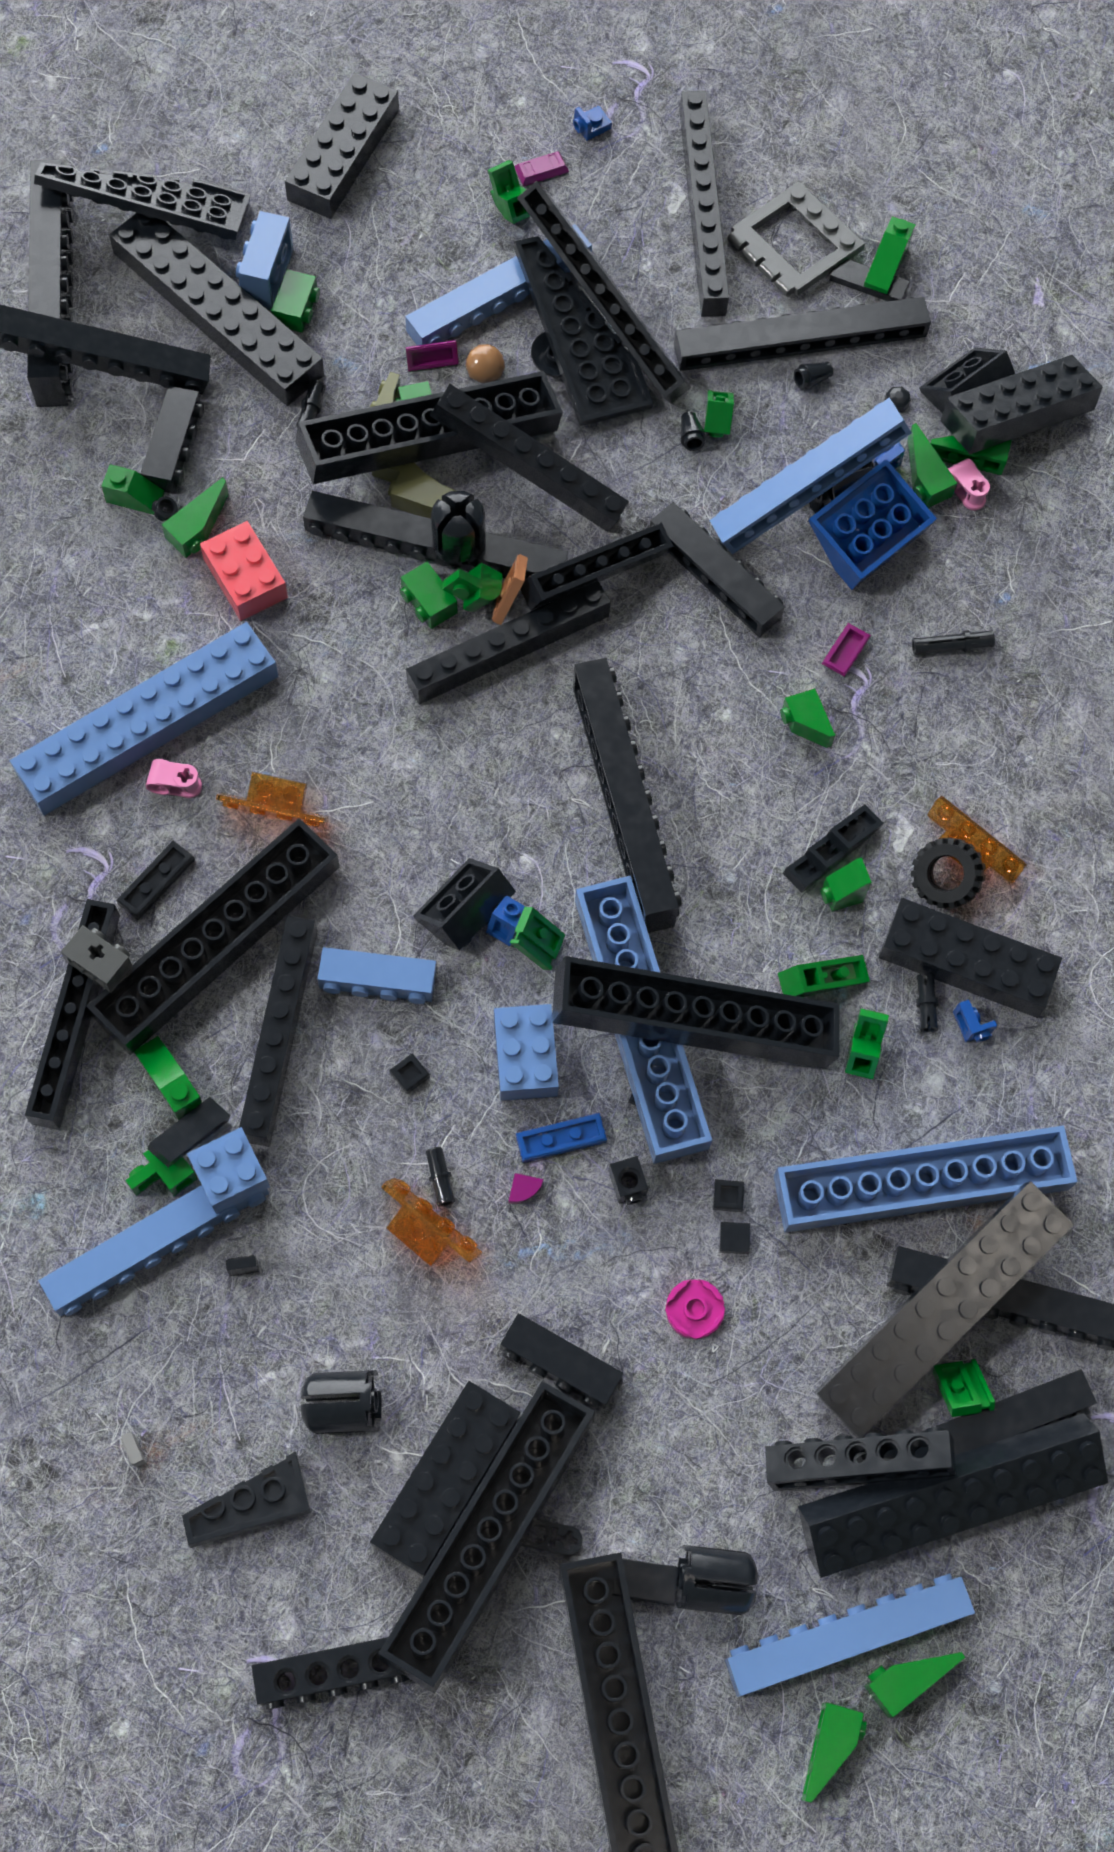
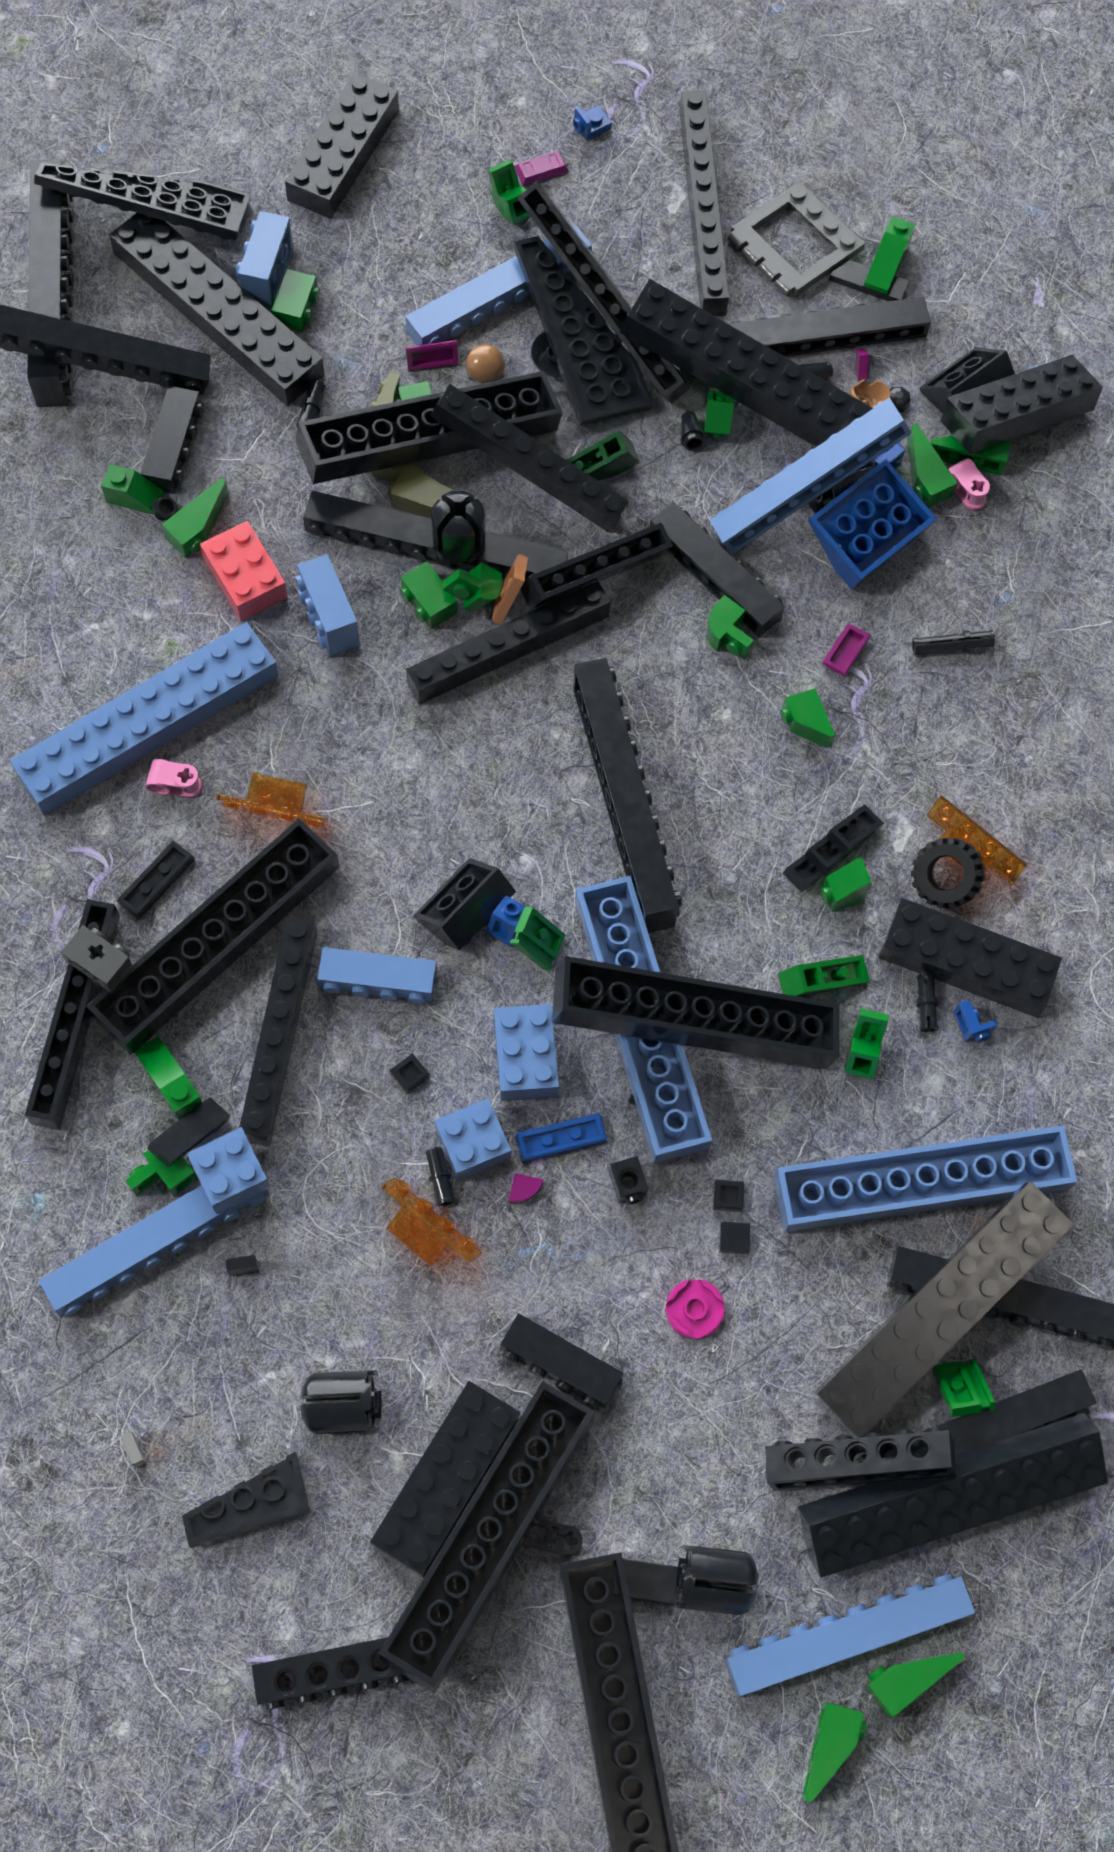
none -> medium blue brick [295,554,360,657]
none -> medium blue brick [434,1098,511,1181]
none -> dark green slope [567,430,640,481]
none -> black brick [619,278,873,447]
none -> green brick [707,595,754,660]
none -> medium nougat hair [849,379,891,408]
none -> magenta tile [856,349,870,381]

